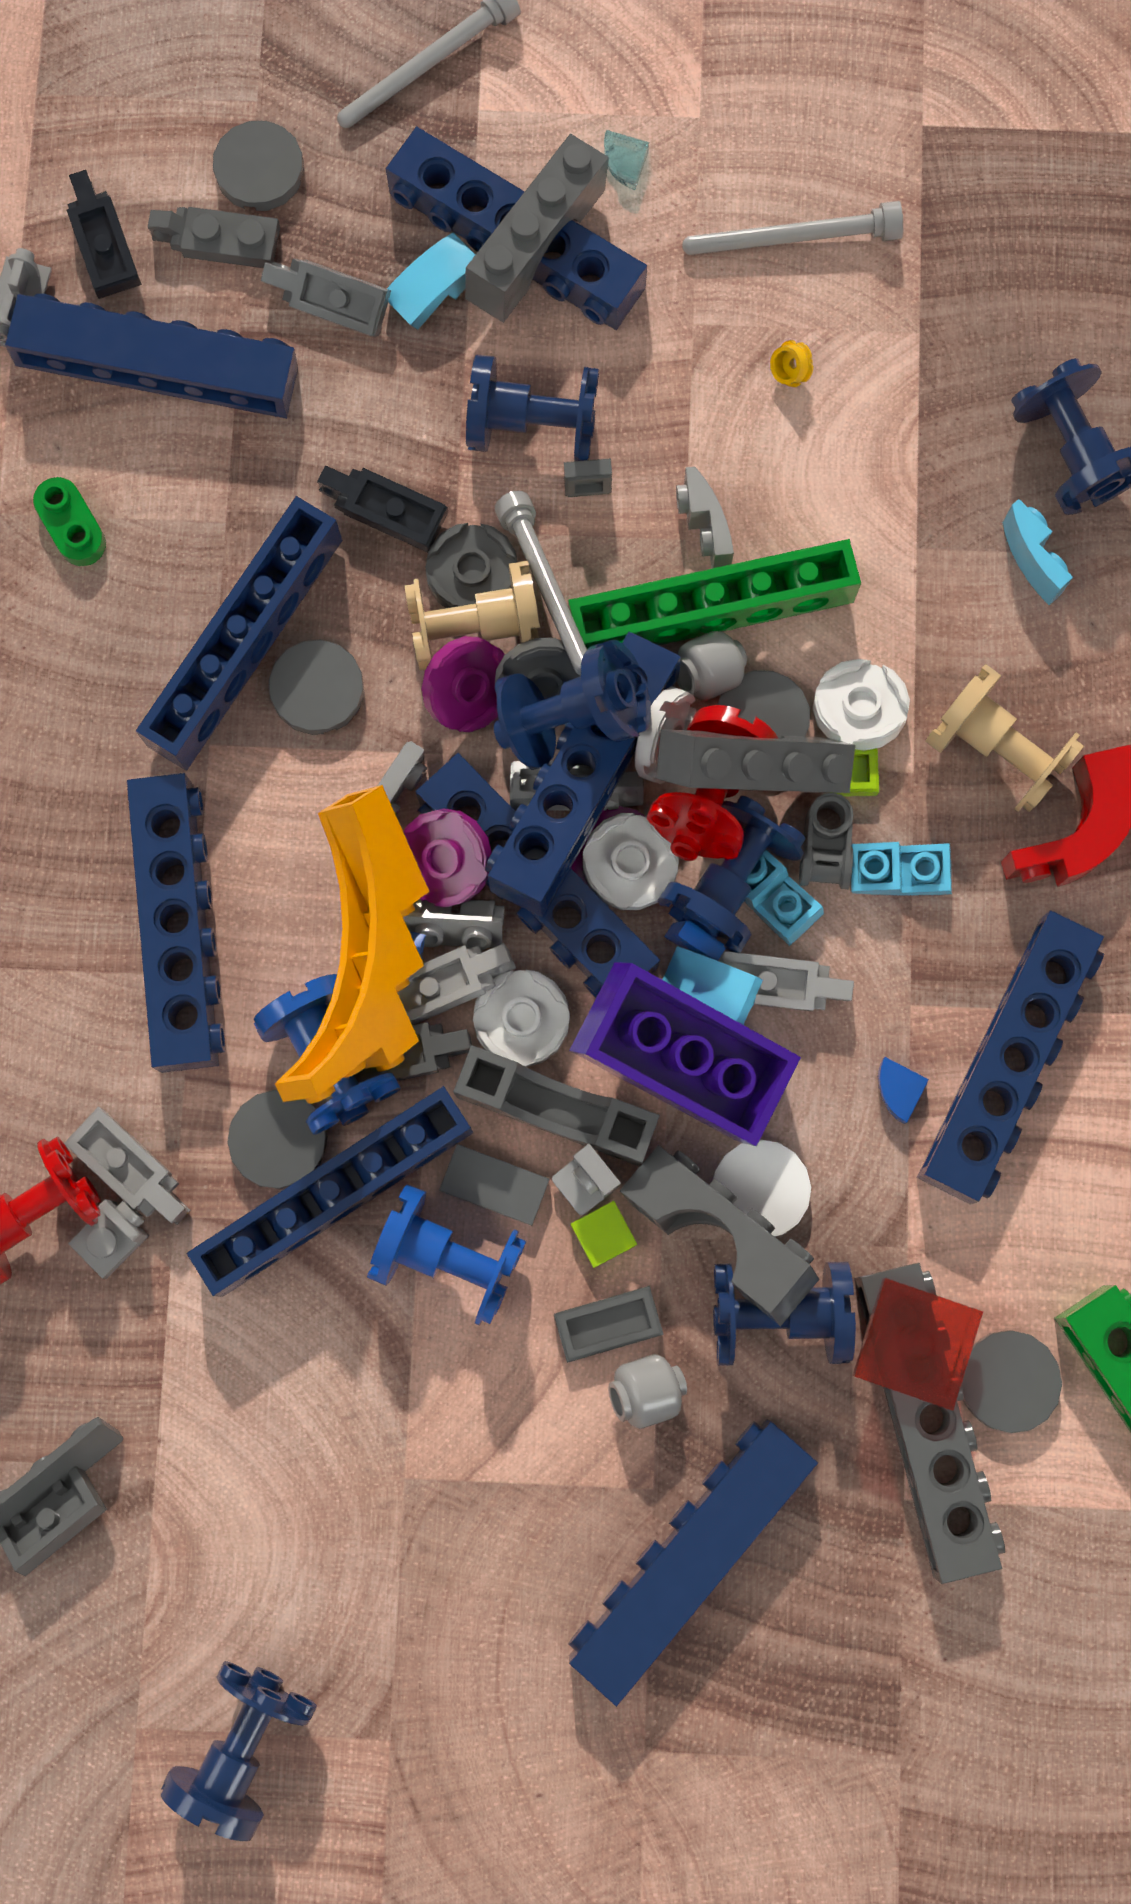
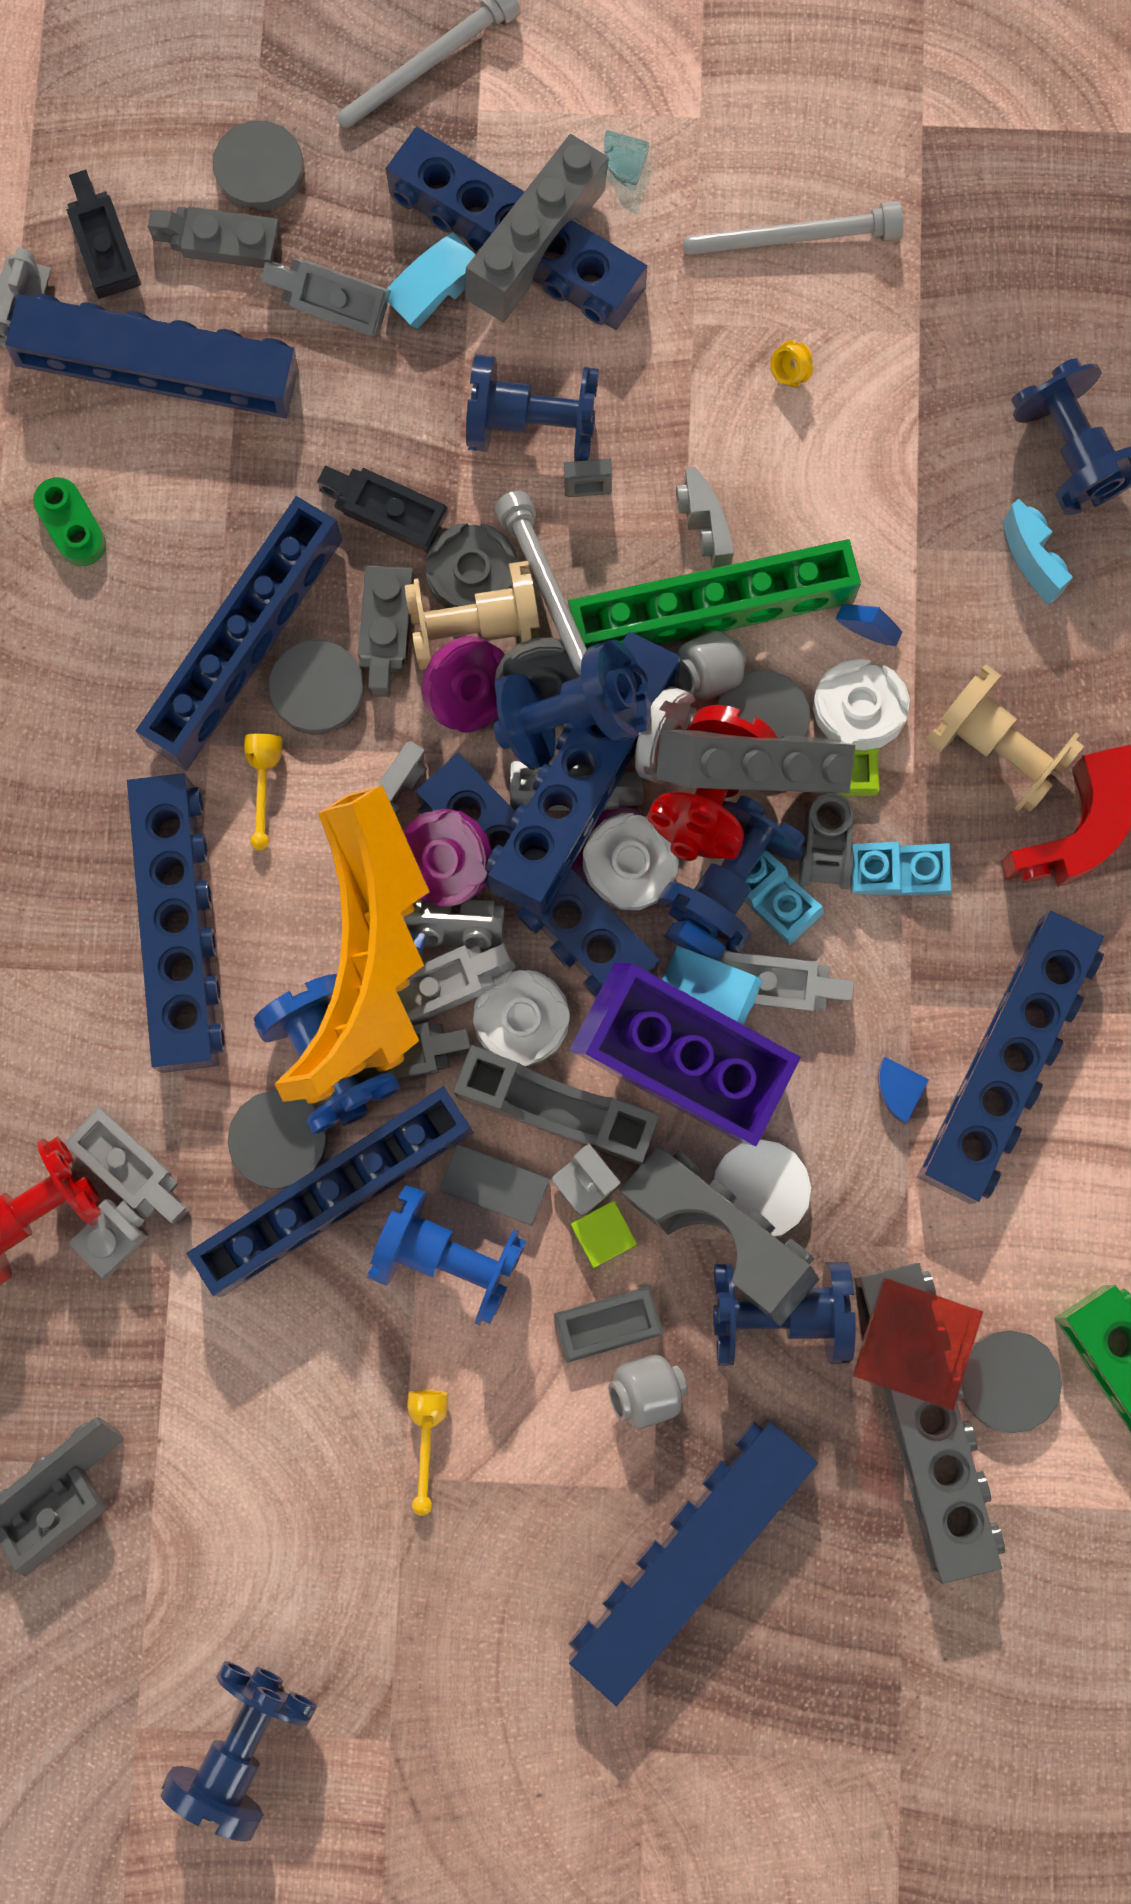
none -> yellow hinge [244,734,283,851]
none -> dark grey hinge [358,565,414,697]
none -> yellow hinge [407,1390,449,1516]
none -> blue tile [835,604,902,646]

